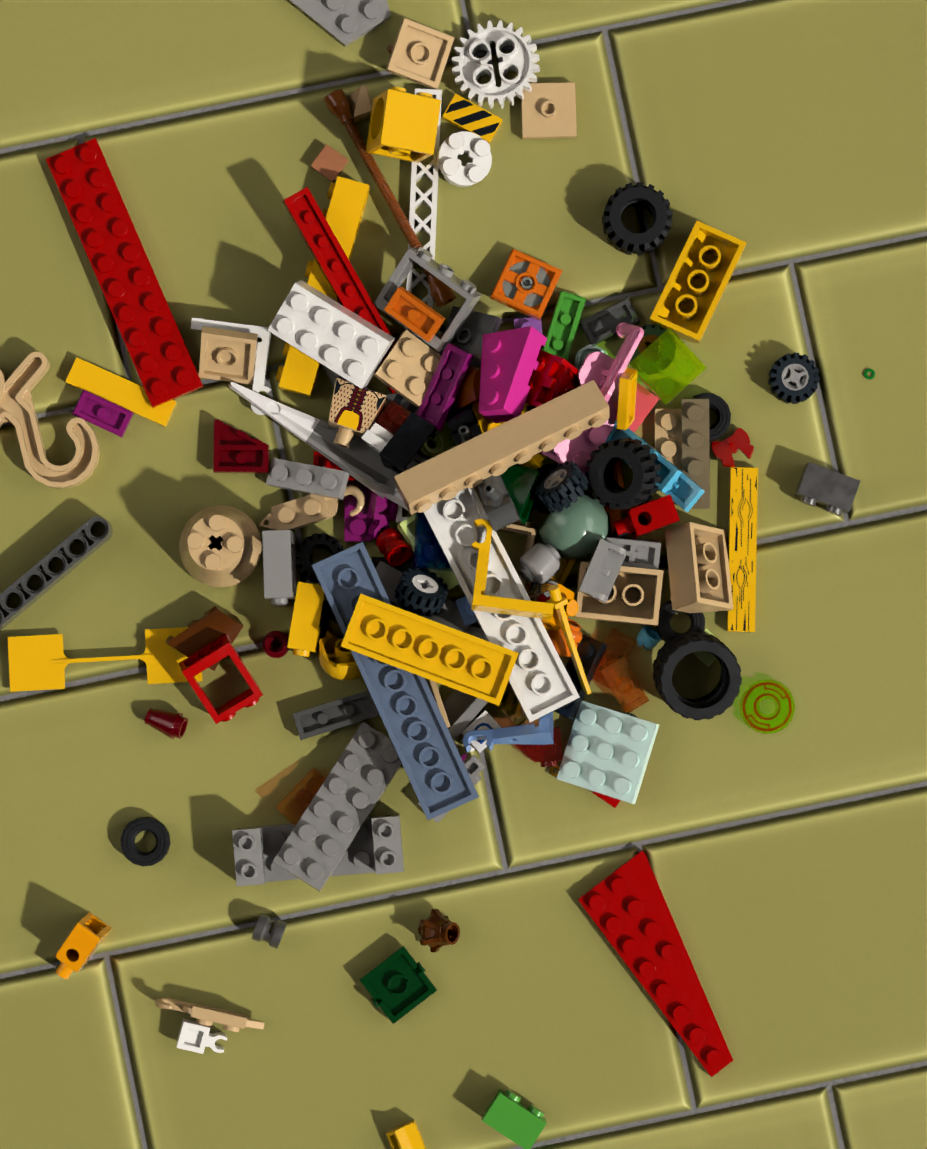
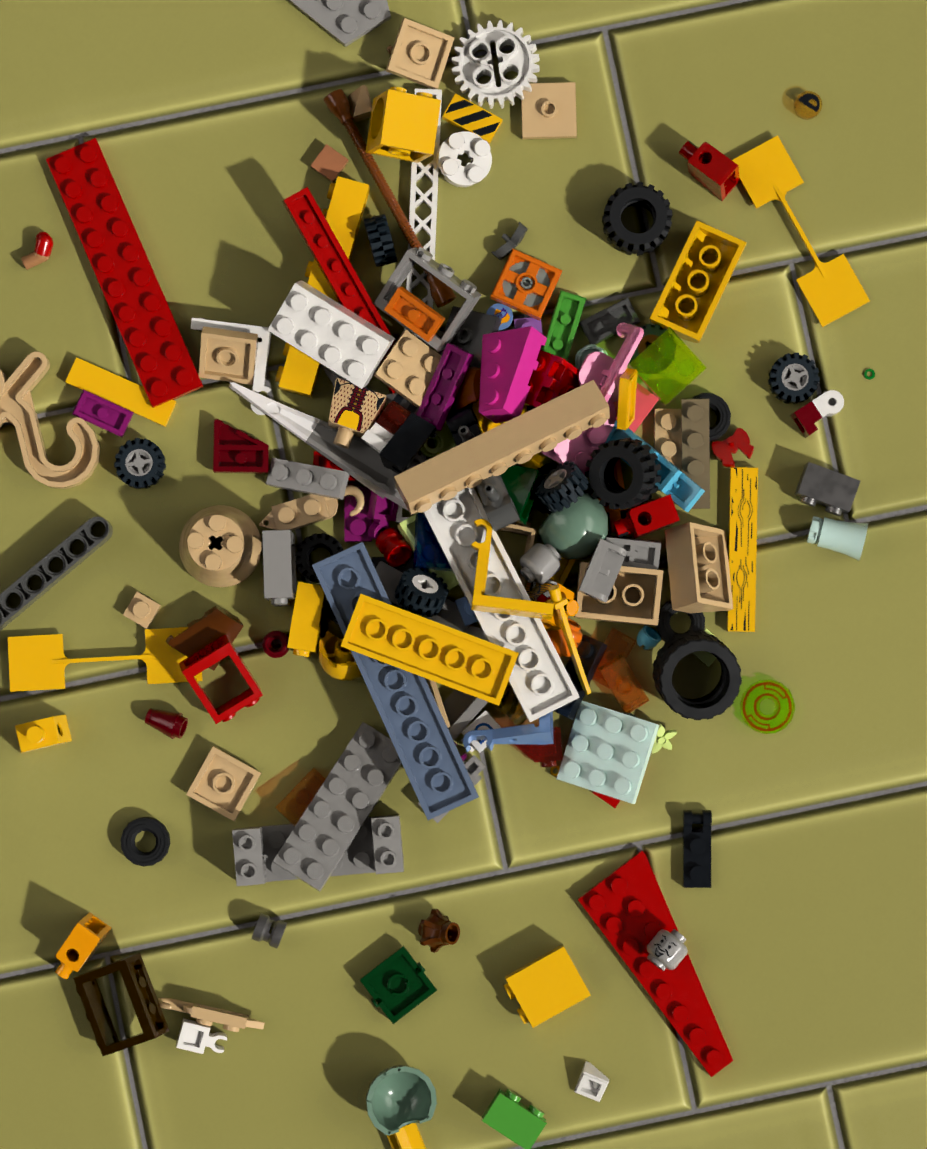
dark grey plate [293,690,380,740] -> none
none -> yellow torso [15,715,72,754]
none -> arm [21,232,54,270]
none -> dark brown window [73,953,169,1056]
none -> black wheel [114,438,166,489]
none -> tan plate [123,592,161,629]
none -> tan plate [186,746,261,821]
none -> black wheel [364,214,398,267]
none -> sand green cylinder [366,1065,437,1135]
none -> medium blue tile [486,303,513,332]
none -> dark grey piece [491,222,528,260]
none -> yellow brick [503,944,591,1028]
none -> white slope [574,1061,610,1102]
none -> light grey head [647,929,688,971]
none -> yellowish green plant [651,723,677,754]
none -> red torso [679,141,740,201]
none -> black plate [683,810,712,888]
none -> yellow hinge [732,135,870,327]
none -> leg [790,390,844,438]
none -> clear yellow tile [794,91,822,120]
none -> light aqua plant [807,516,868,560]

